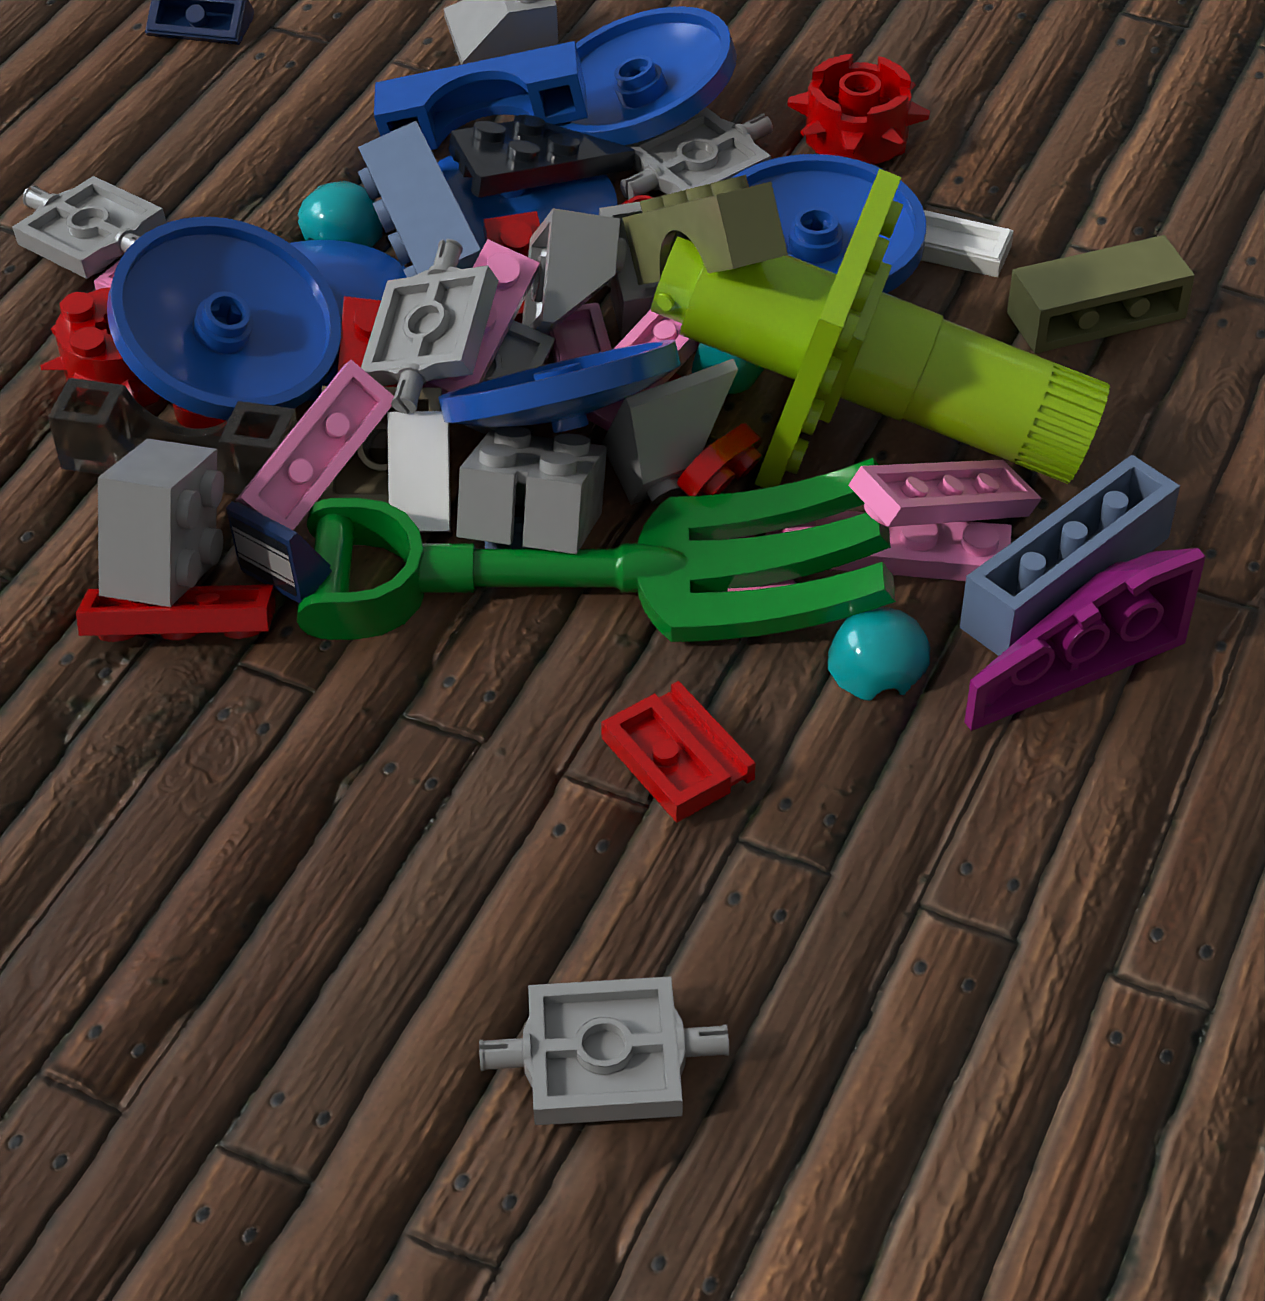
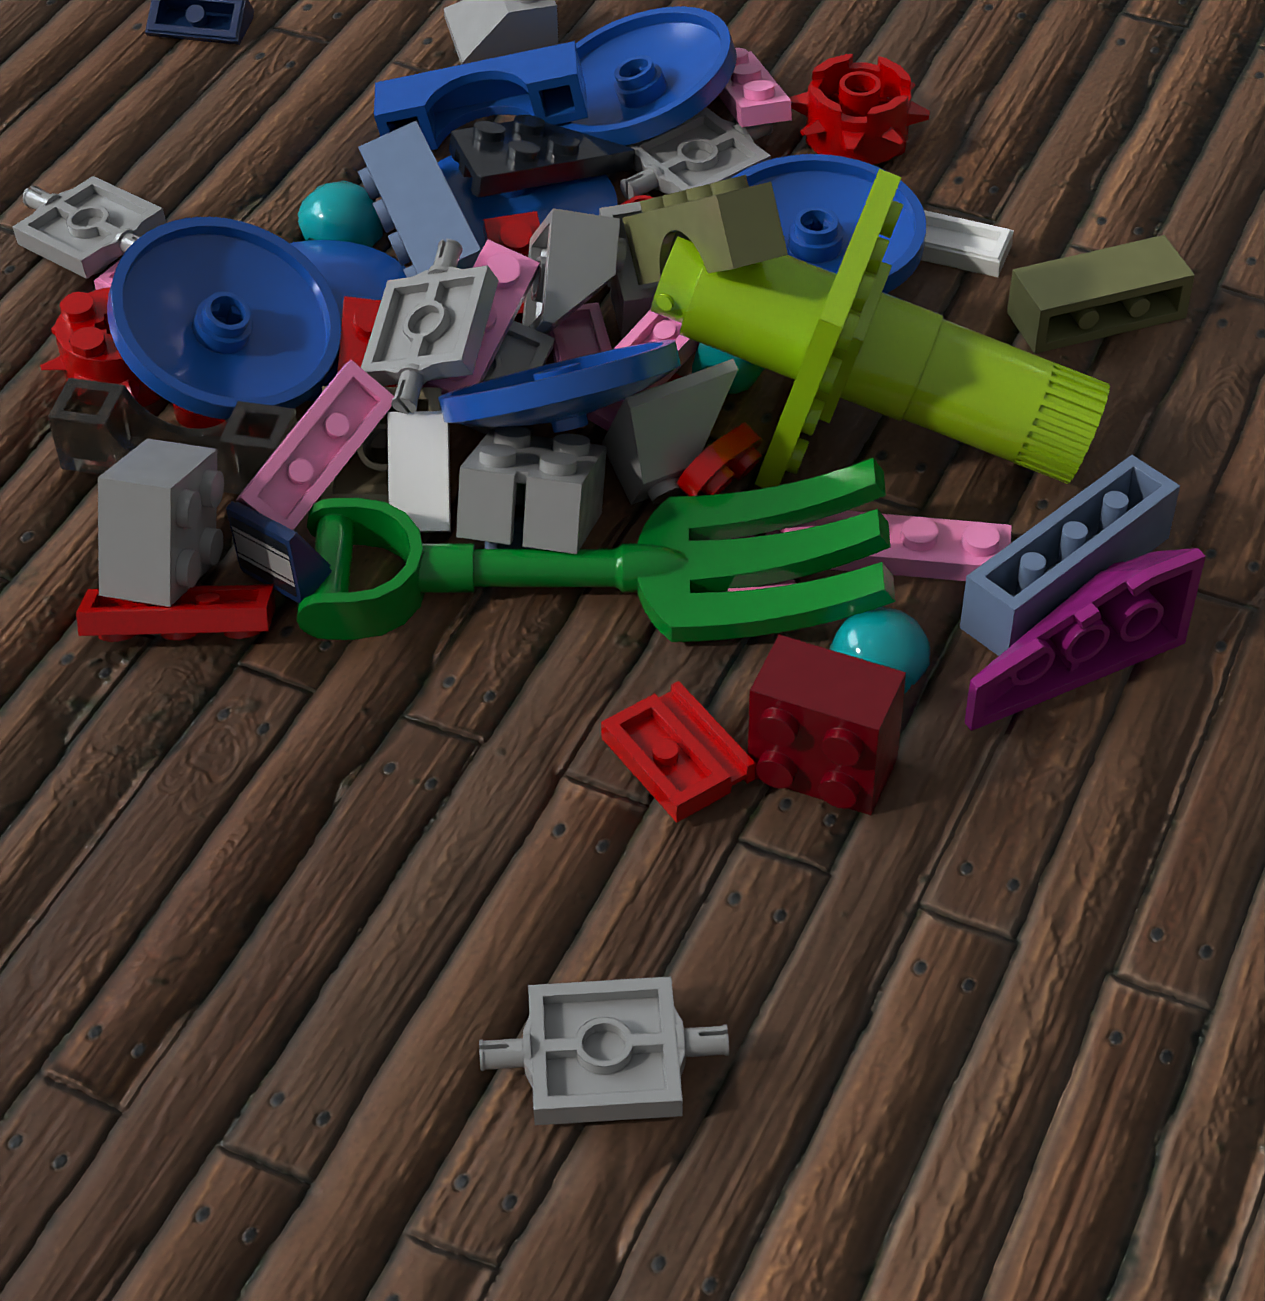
bright pink plate [848,460,1042,527] -> none
none -> bright pink plate [718,48,792,127]
none -> dark red brick [748,634,906,816]

